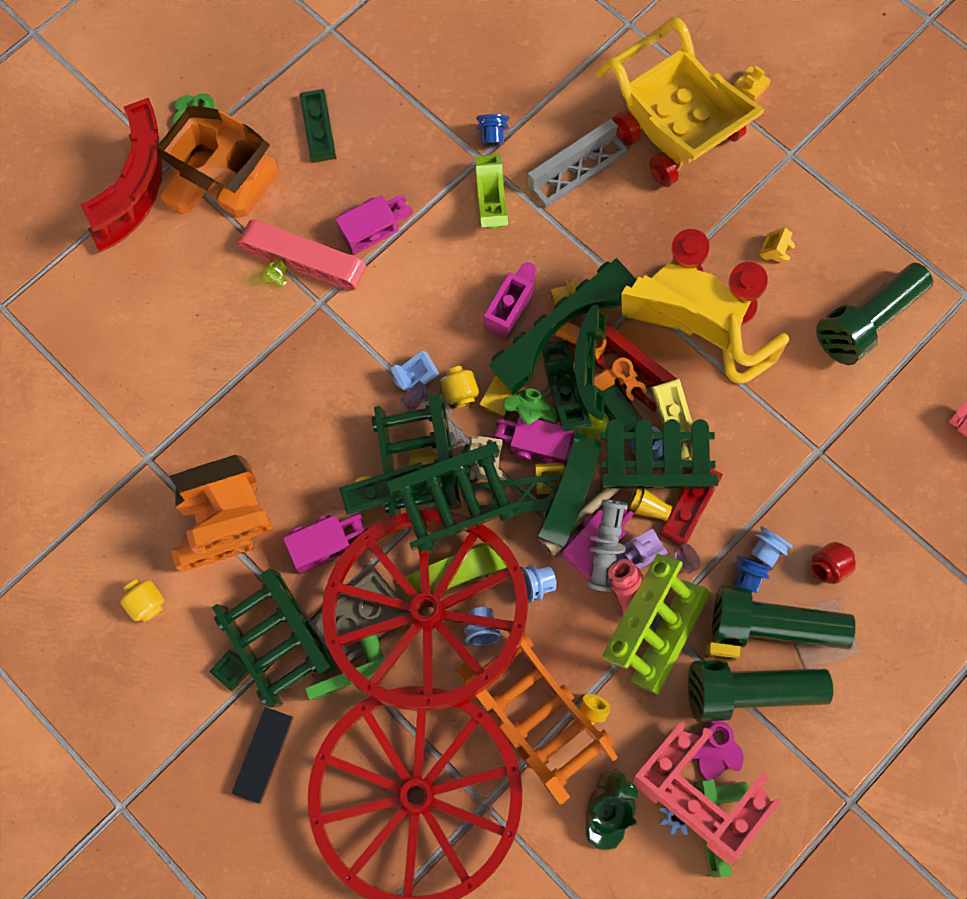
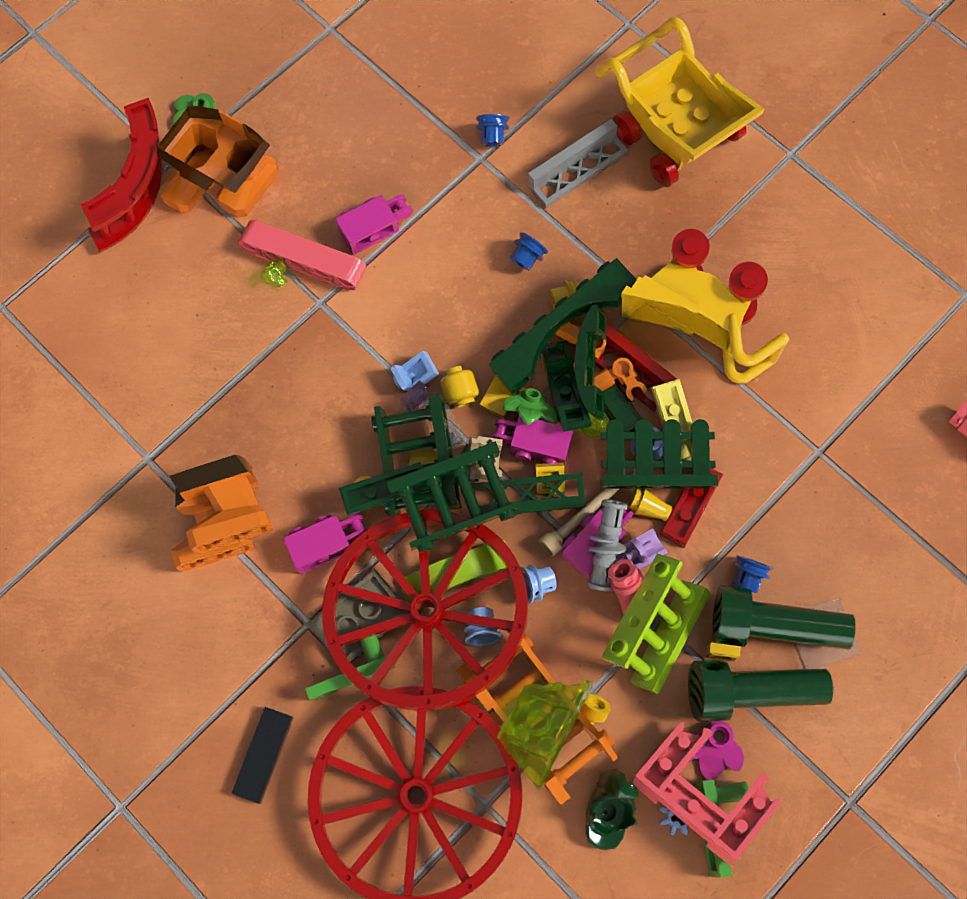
yellow head [120,579,164,623] -> none
dark green tile [210,649,249,691] -> none
dark green fence [212,568,336,707] -> none
dark green tile [300,89,337,163] -> none
lime arch [475,154,508,229] -> none
dark pink brick [484,262,536,341] -> none
dark green slope [537,432,601,547] -> none
tile [674,543,701,574] -> none
yellow tile [734,66,771,101] -> none
light blue piece [750,526,793,567] -> none
yellow tile [759,227,795,263] -> none
red head [812,542,856,585] -> none
dark green piece [816,262,933,365] -> none
none -> clear neon green wing [497,680,592,790]
none -> blue piece [510,232,548,271]

